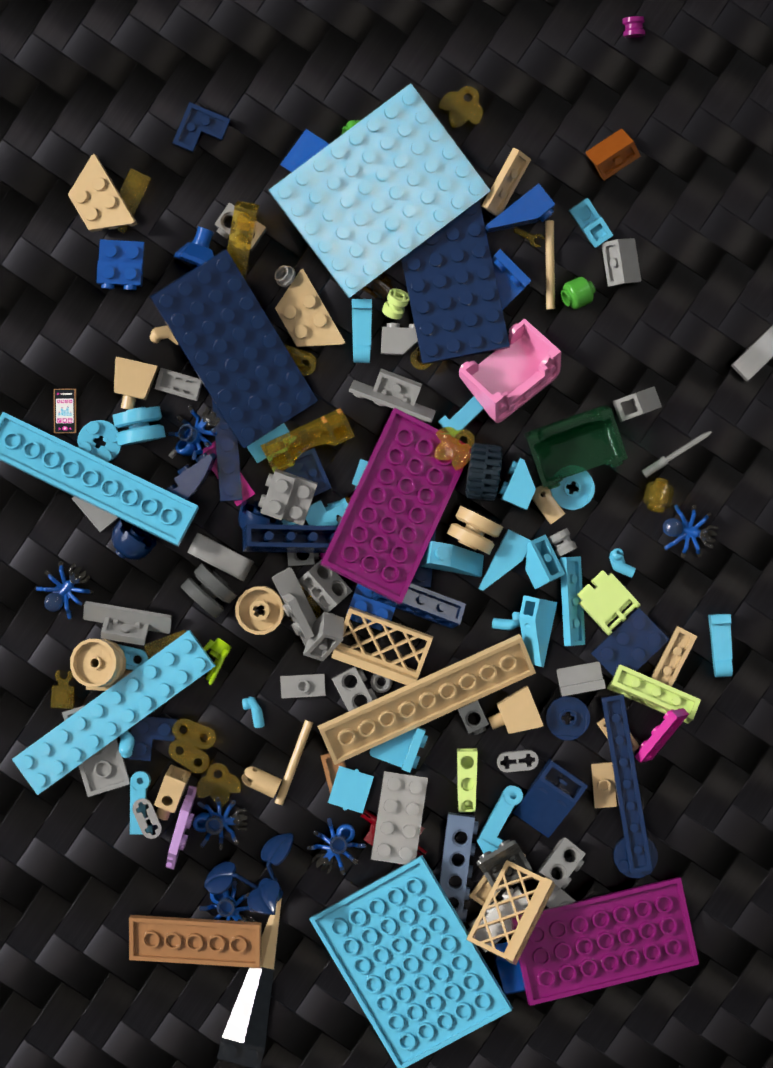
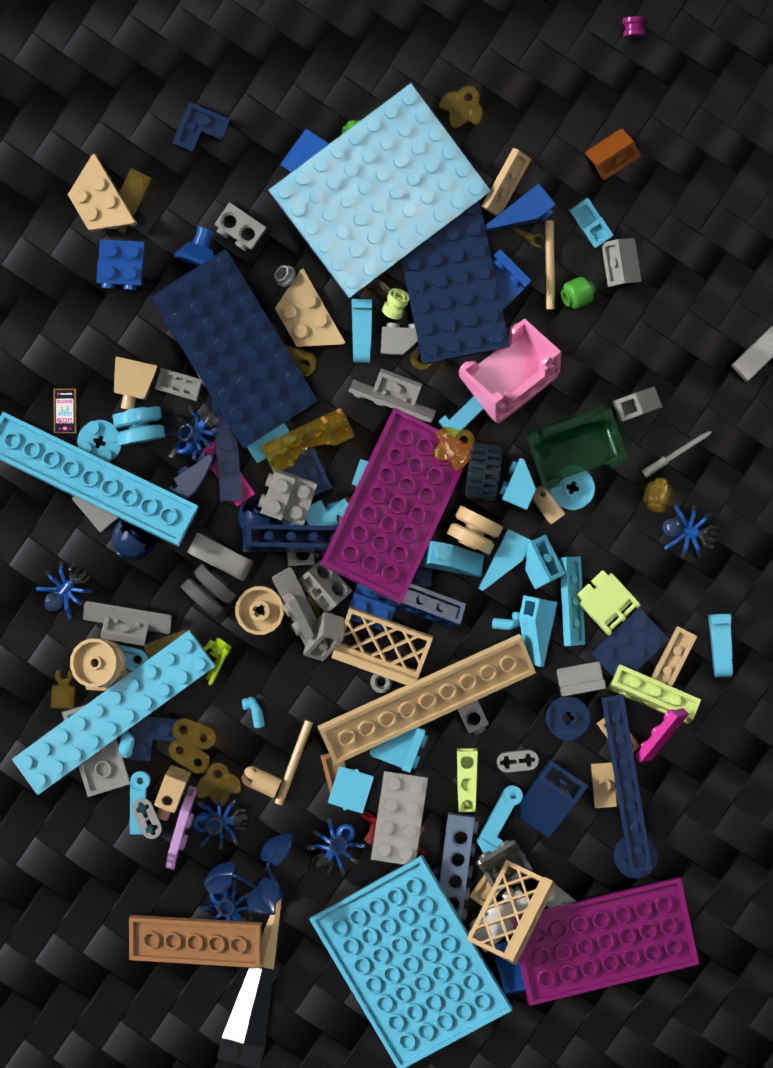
tan arm [150,326,179,345] -> none
clear yellow arch [227,201,259,281] -> none
light grey plate [280,673,326,698] -> none
light grey brick [332,666,377,711] -> none
tan torso [488,686,544,734] -> none
light grey brick [535,838,586,891] -> none
light grey wheel [548,528,577,557] -> none
medium azure arm [609,548,636,578] -> none

